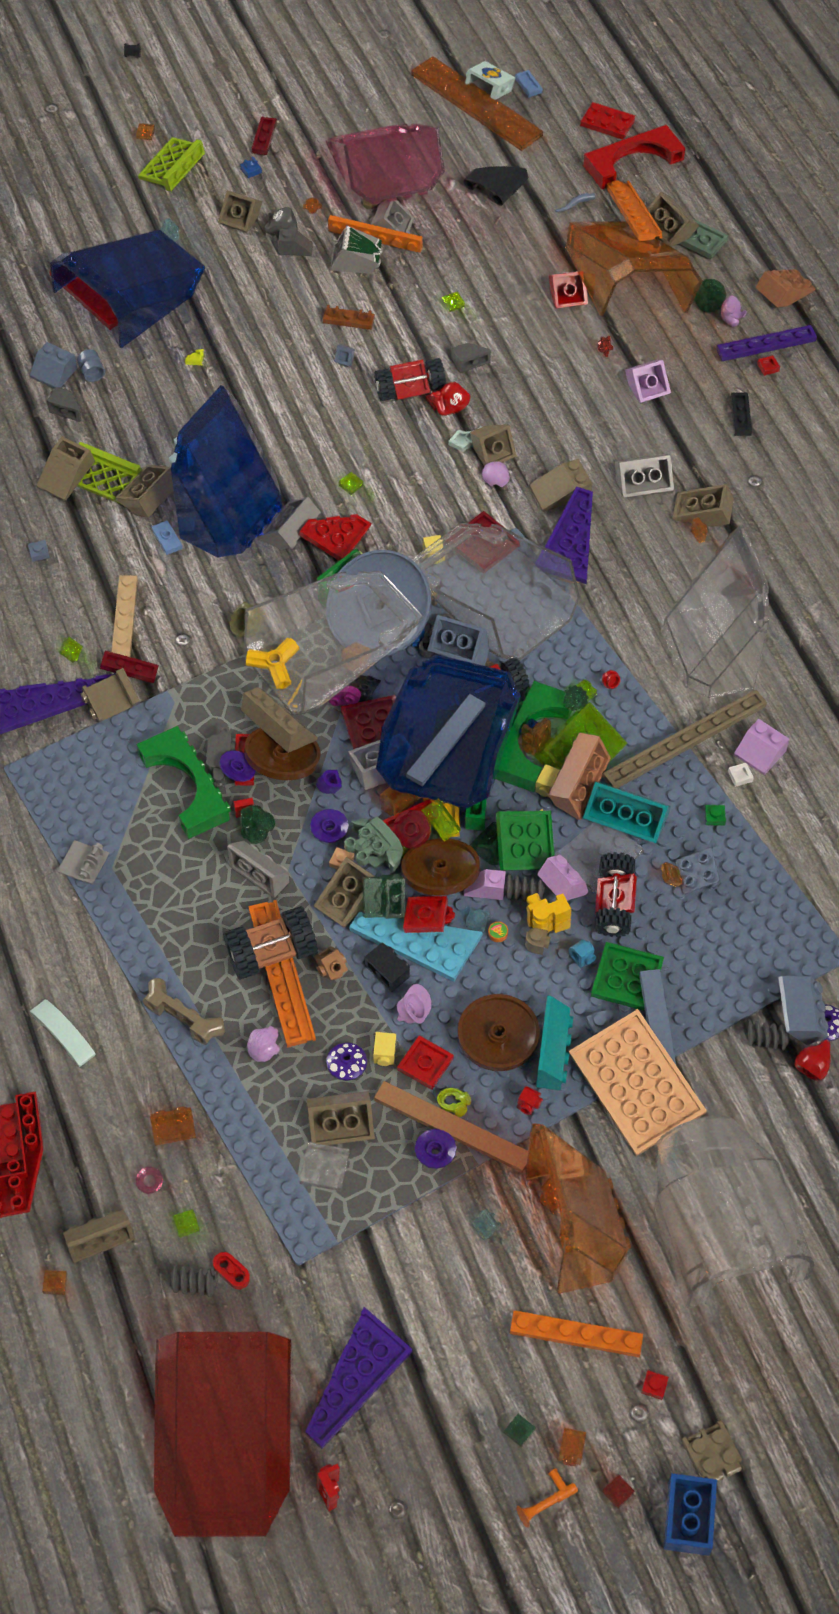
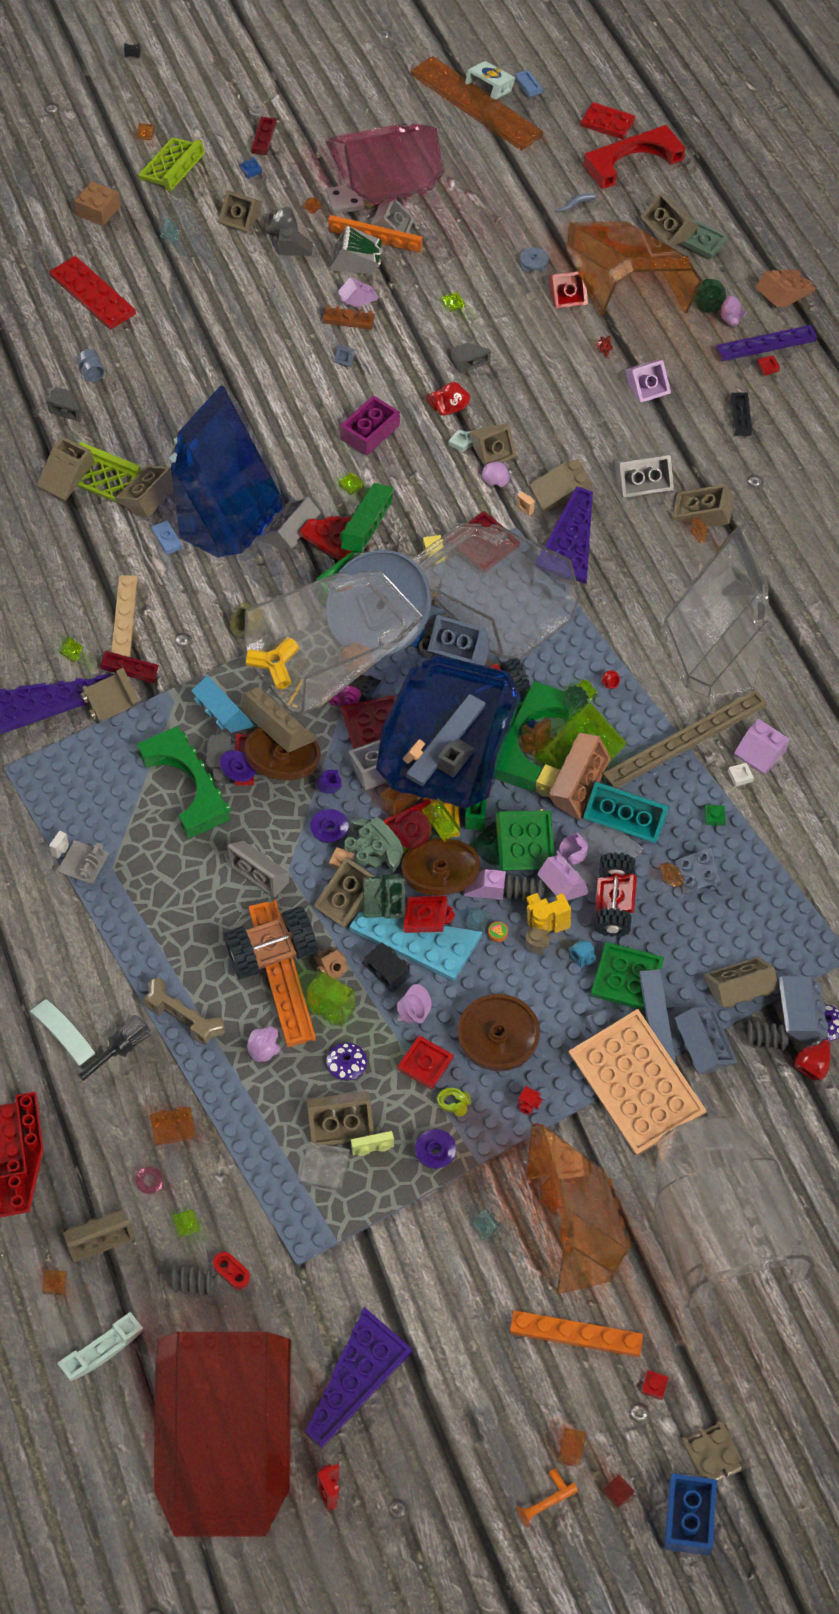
sand blue plate [28,540,50,562] -> none
sand blue slope [30,342,77,389] -> none
clear blue windscreen [50,230,205,349] -> none
neon yellow tile [185,349,204,366] -> none
red plate [233,798,255,818] -> none
clear green plate [241,805,275,844] -> none
light yellow brick [373,1032,396,1066] -> none
plate [374,358,446,401] -> none
medium nougat tile [374,1081,532,1173] -> none
black panel [463,166,528,206] -> none
clear green plate [504,1414,536,1447] -> none
teal slope [536,996,574,1091] -> none
orange plate [607,181,662,241] -> none
none -> white plate [49,831,69,858]
none -> light aqua slope [57,1312,143,1381]
none -> medium nougat brick [74,181,121,226]
none -> black piece [78,1015,152,1081]
none -> dark azure slope [191,675,254,733]
none -> light grey plate [249,104,264,119]
none -> clear neon green brick [307,971,355,1027]
none -> light grey tile [326,183,365,214]
none -> lavender slope [338,277,379,307]
none -> magenta brick [340,395,400,456]
none -> green brick [340,483,394,553]
none -> yellowish green plate [351,1131,394,1156]
none -> light nougat plate [403,739,425,764]
none -> dark grey slope [437,739,475,778]
none -> light nougat plate [516,492,535,516]
none -> sand blue piece [520,247,549,272]
none -> lavender hair [556,833,589,865]
none -> sand blue slope [675,1007,738,1074]
none -> dark tan slope [704,957,779,1008]

